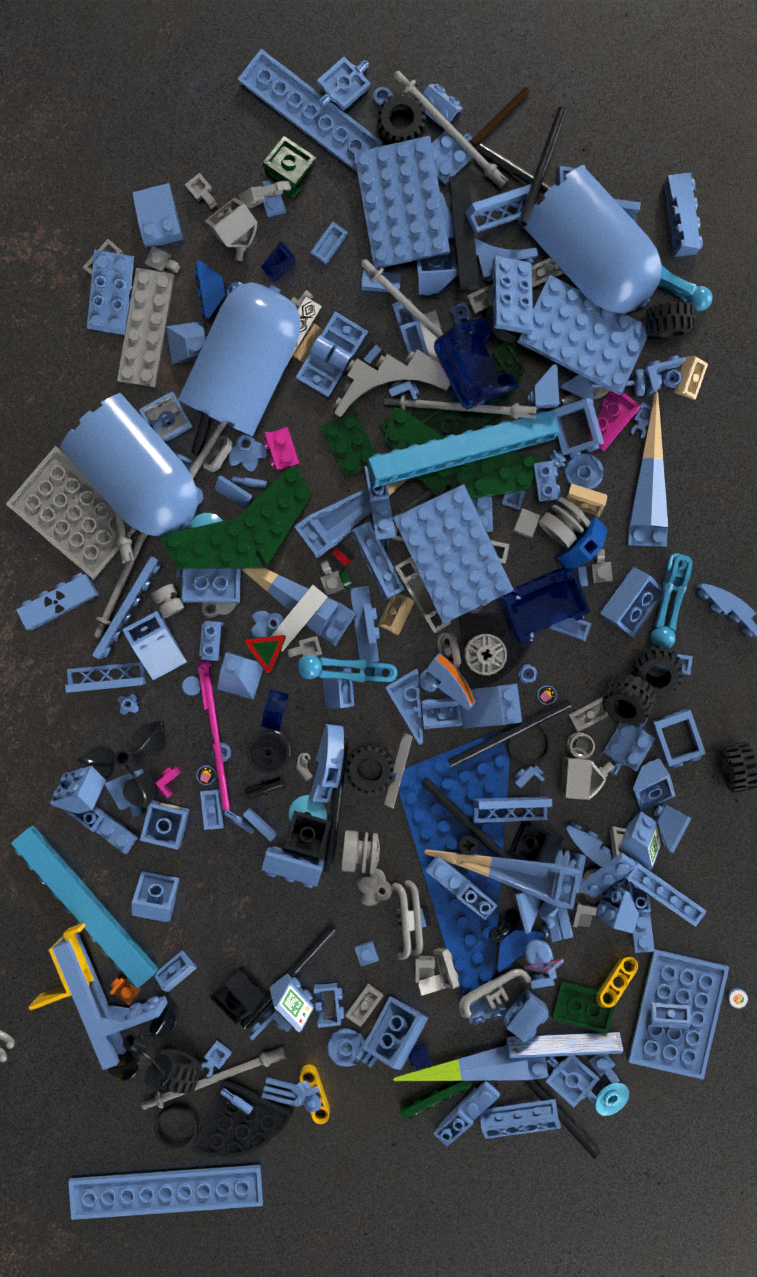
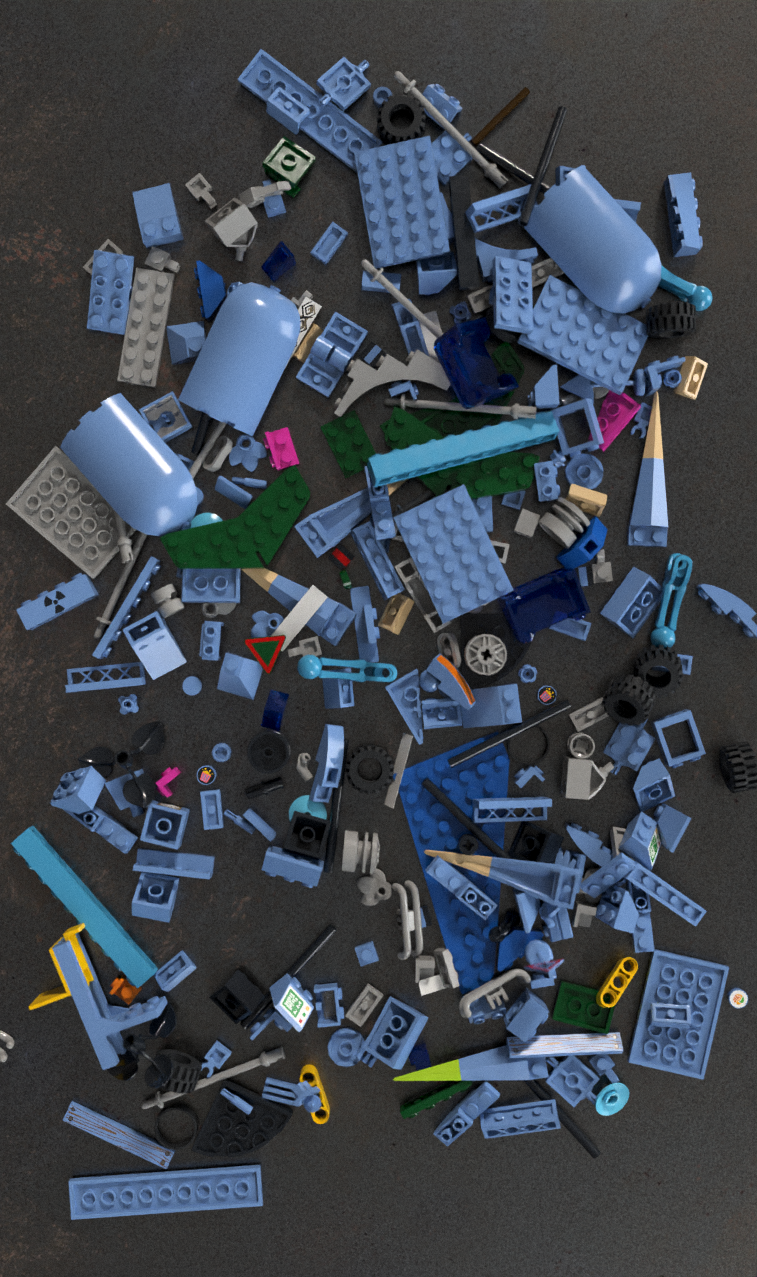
dark pink bar [198,660,230,811] -> none
light grey plate [320,560,345,595] -> none
none -> medium blue tile [63,1101,175,1169]
none -> medium blue fence [133,848,215,880]
none -> medium blue panel [266,87,310,135]

